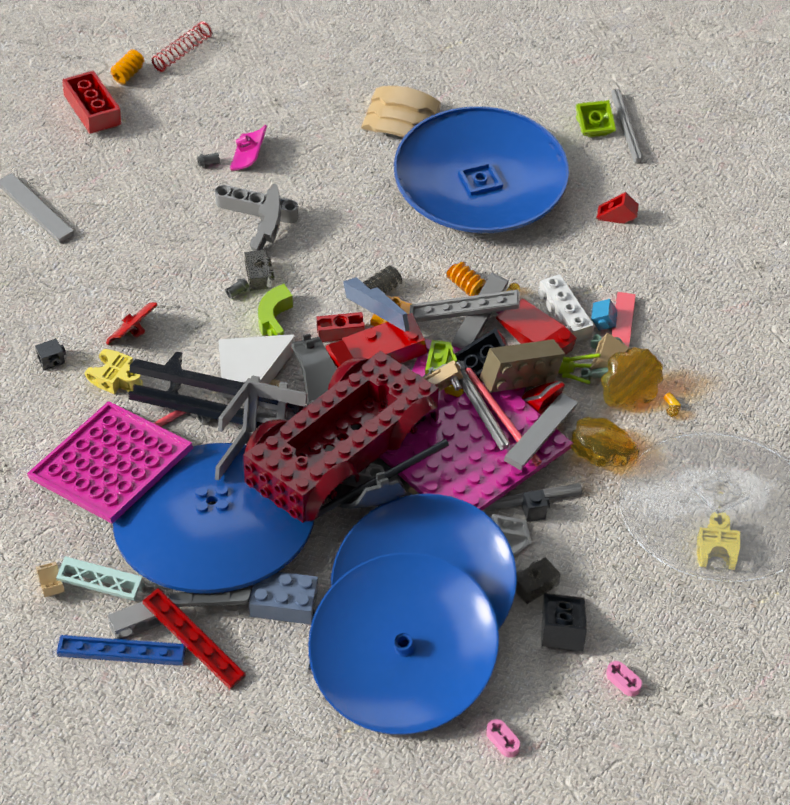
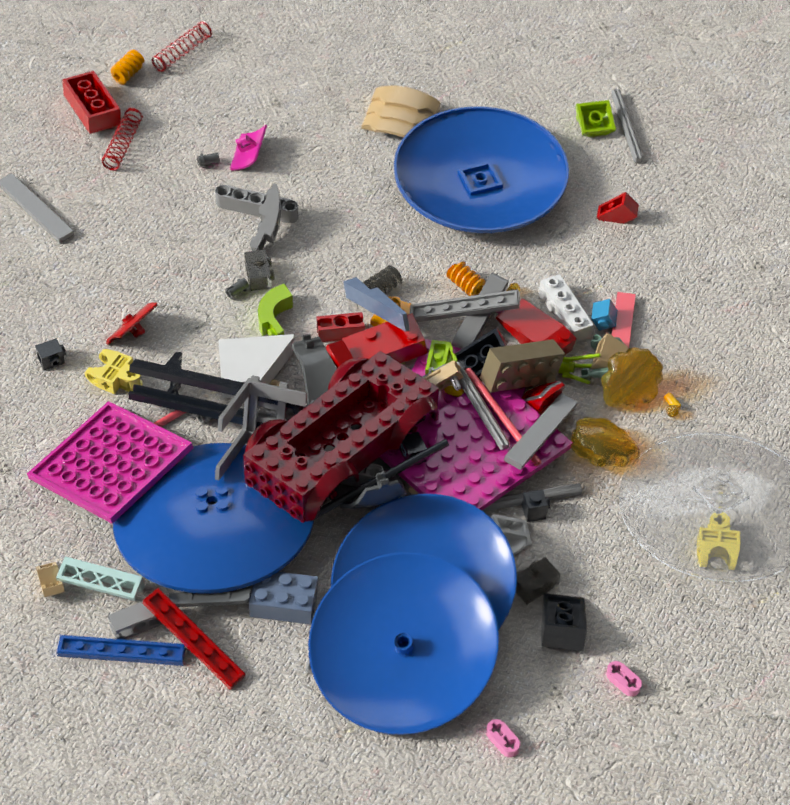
none -> red piece [101,108,143,170]
none -> black brick [399,431,427,465]

